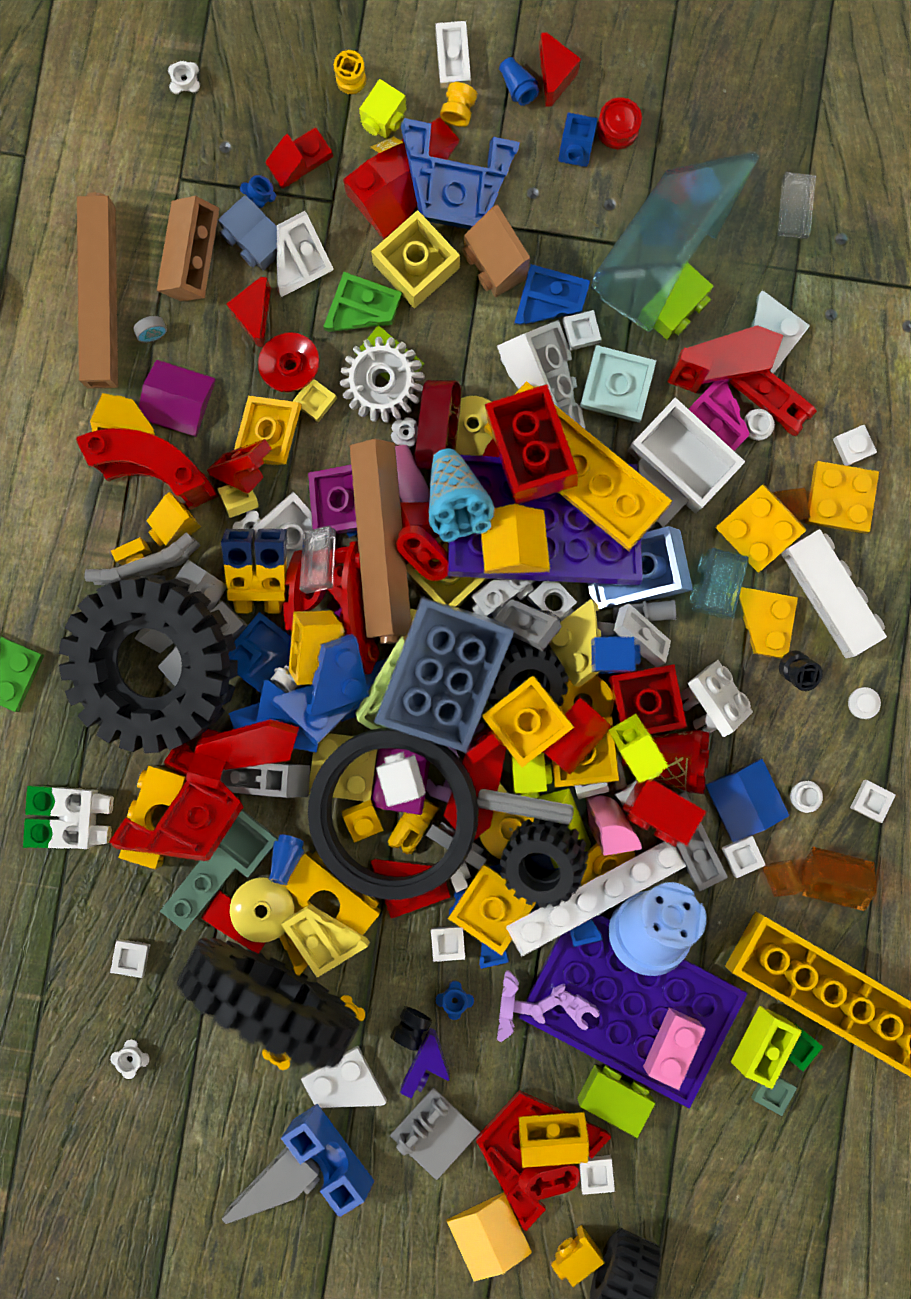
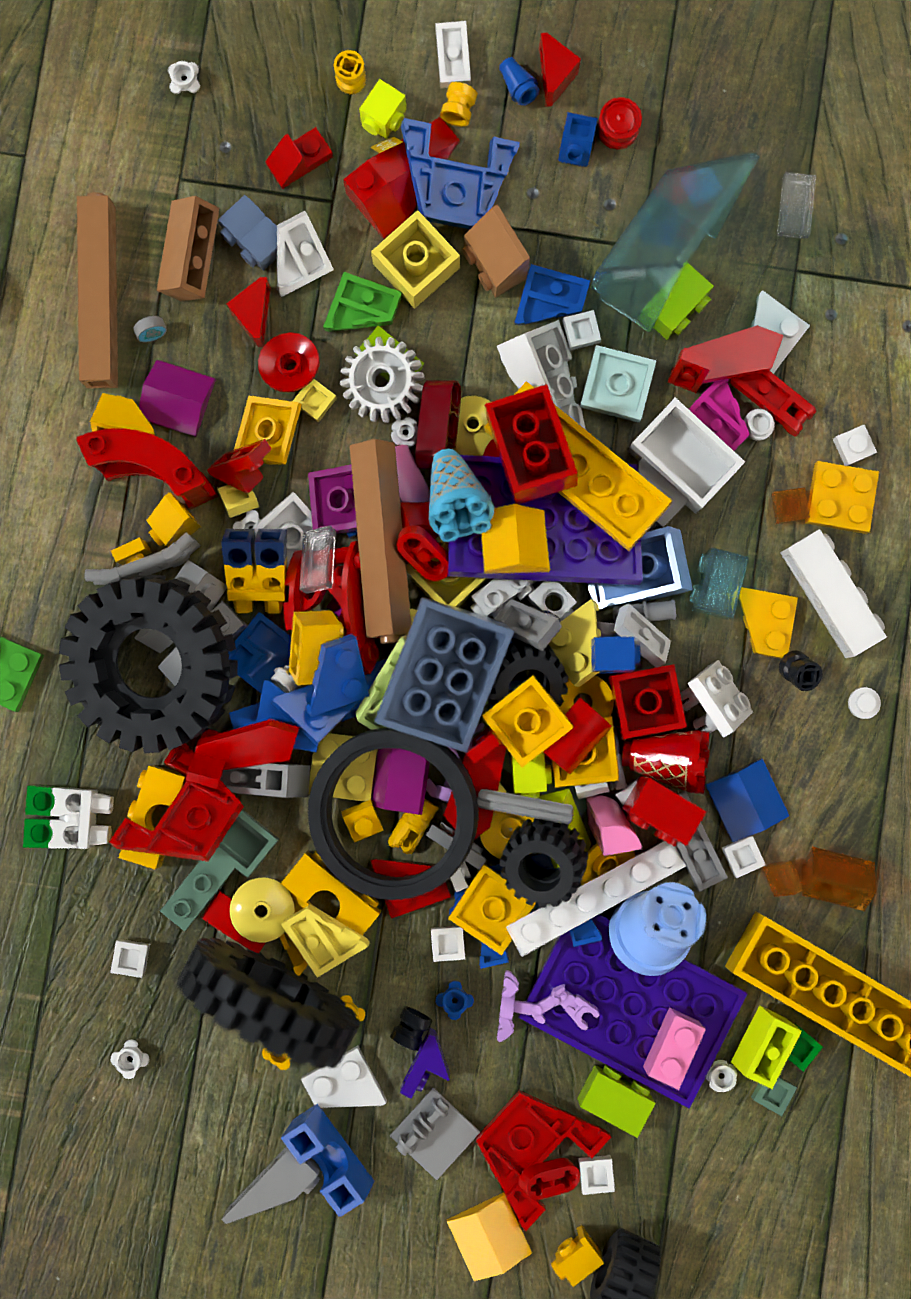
blue plate [240,175,276,208] -> none
blue cone [269,835,304,885] -> none
white brick [377,752,426,806] -> none
yellow brick [519,1112,589,1168] -> none
neon yellow brick [608,714,668,783] -> none
yellow plate [716,484,807,573] -> none
white plate [790,781,823,813] -> none
white plate [850,780,896,823] -> none
none -> white plate [706,1060,737,1092]

